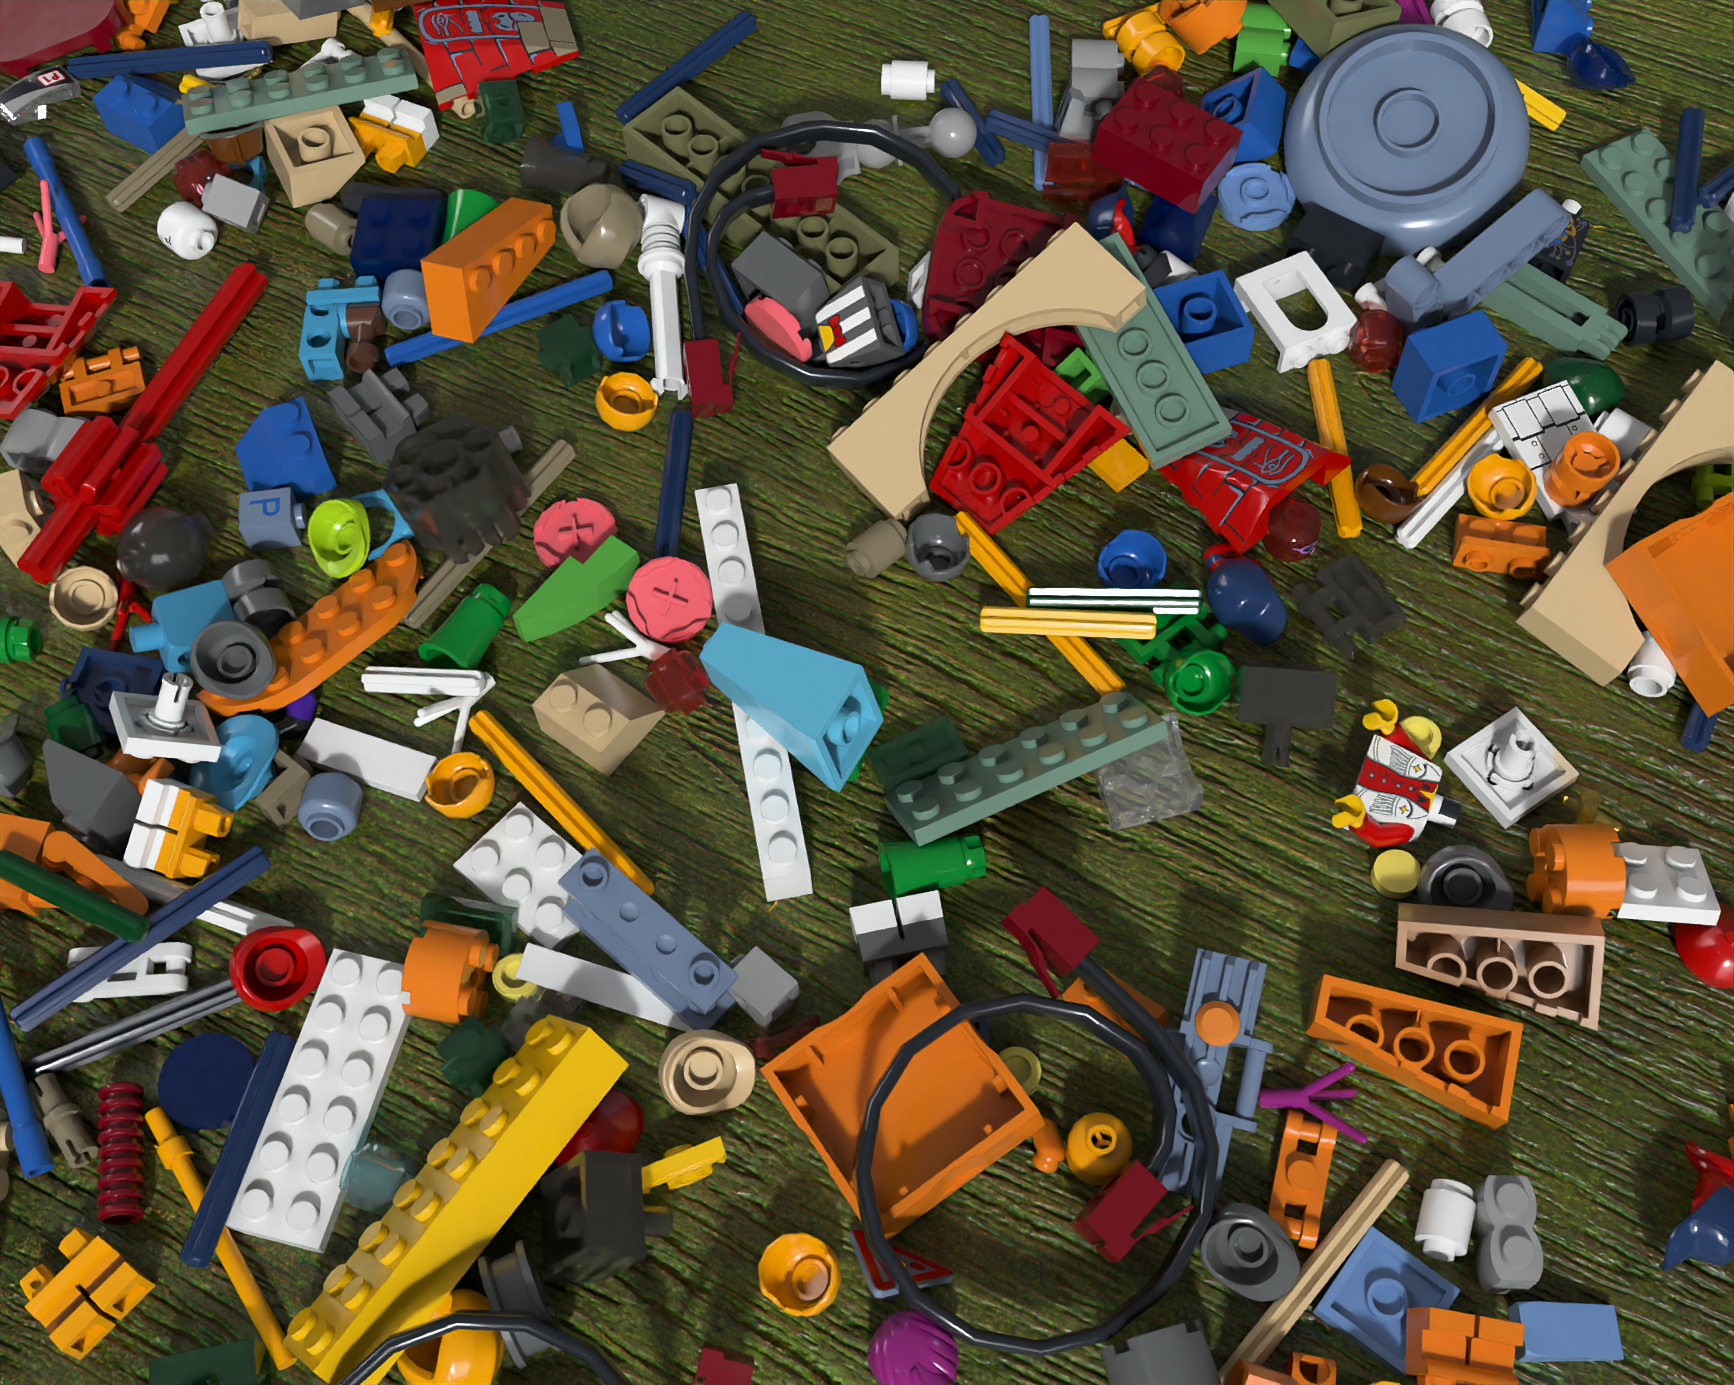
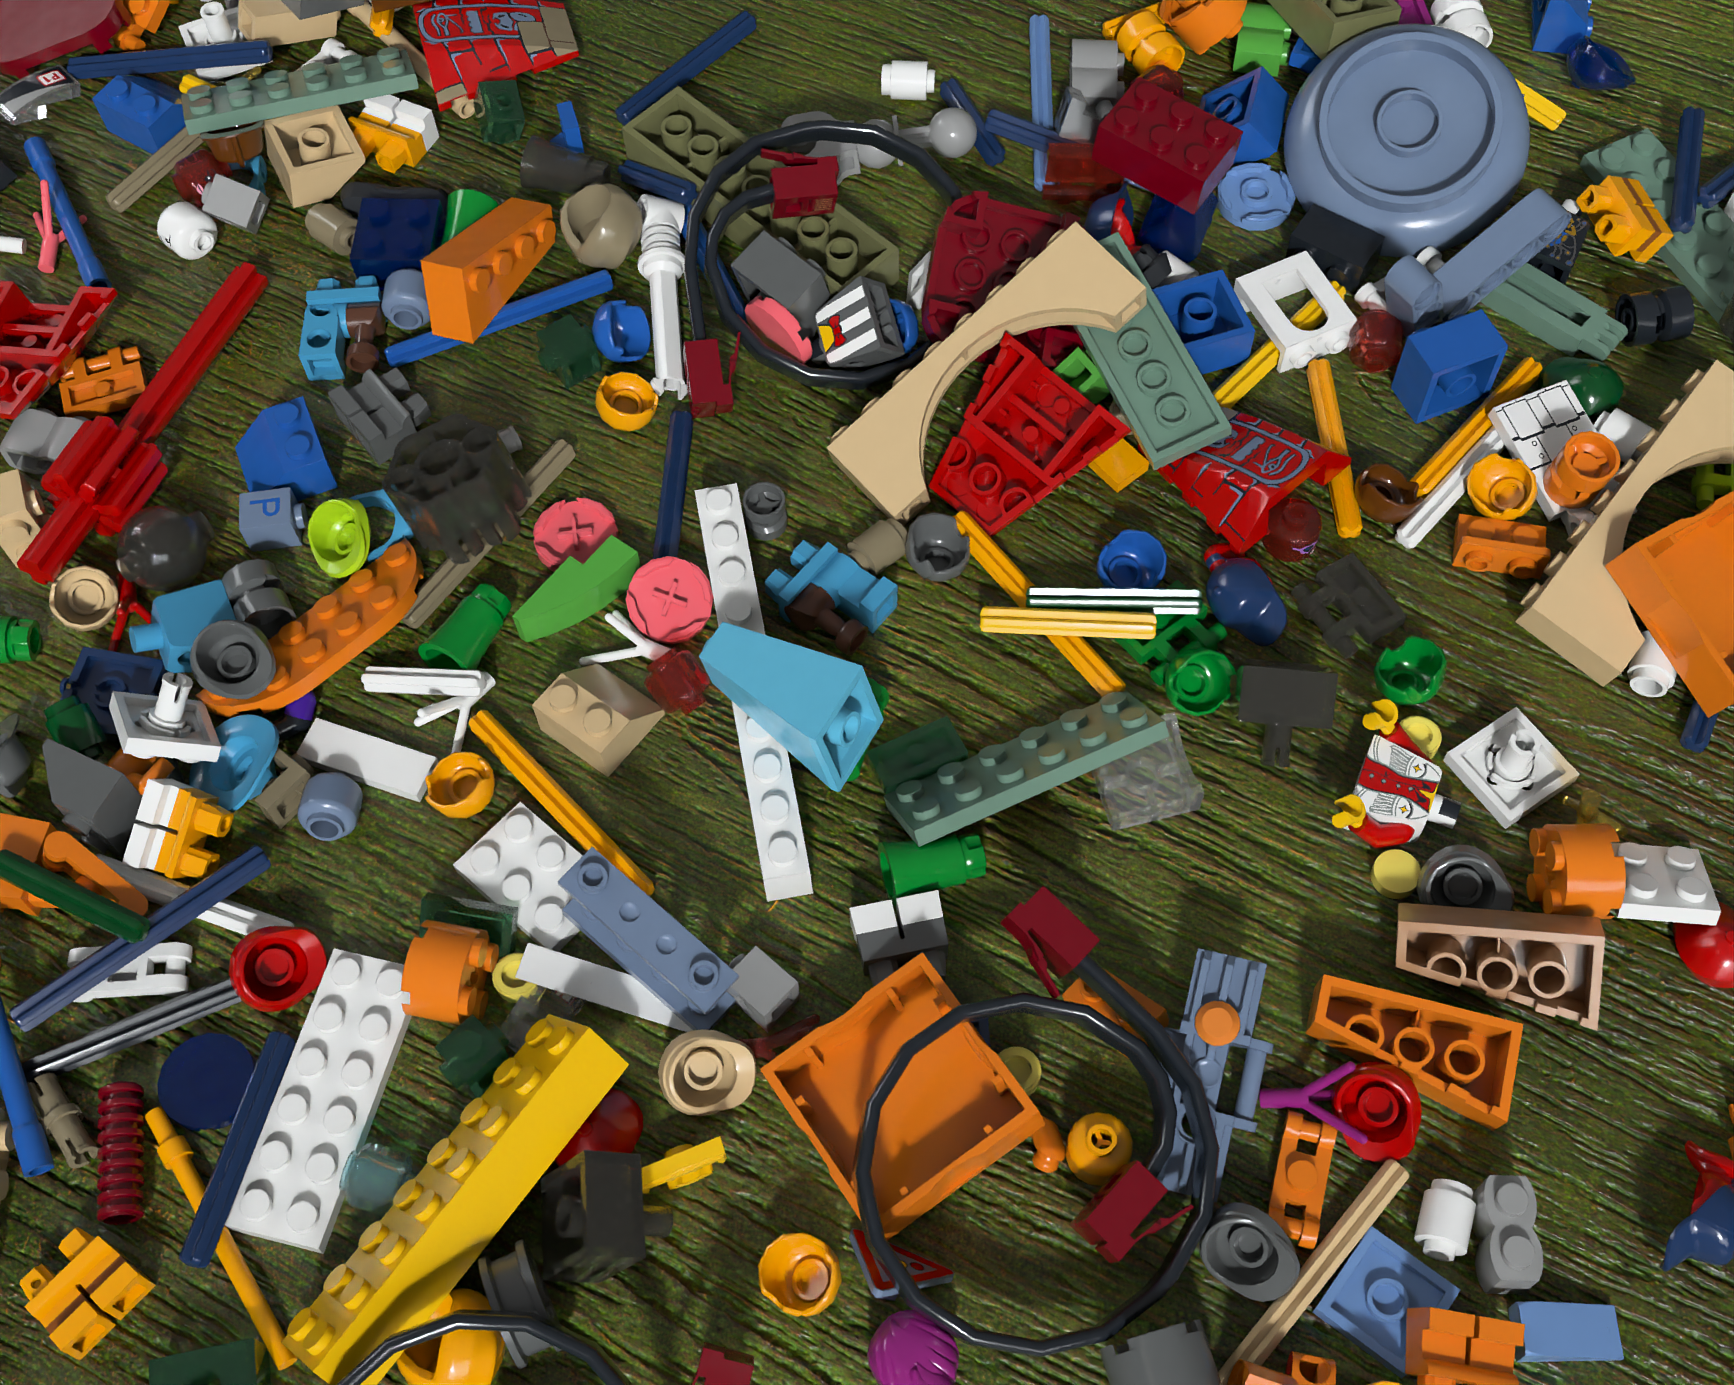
none -> dark grey wheel [743,482,787,541]
none -> dark azure hips [765,540,898,656]
none -> yellow axle [1212,281,1346,409]
none -> red hat [1331,1061,1422,1162]
none -> green hair [1373,636,1447,705]
none -> light orange hips [1576,175,1674,263]

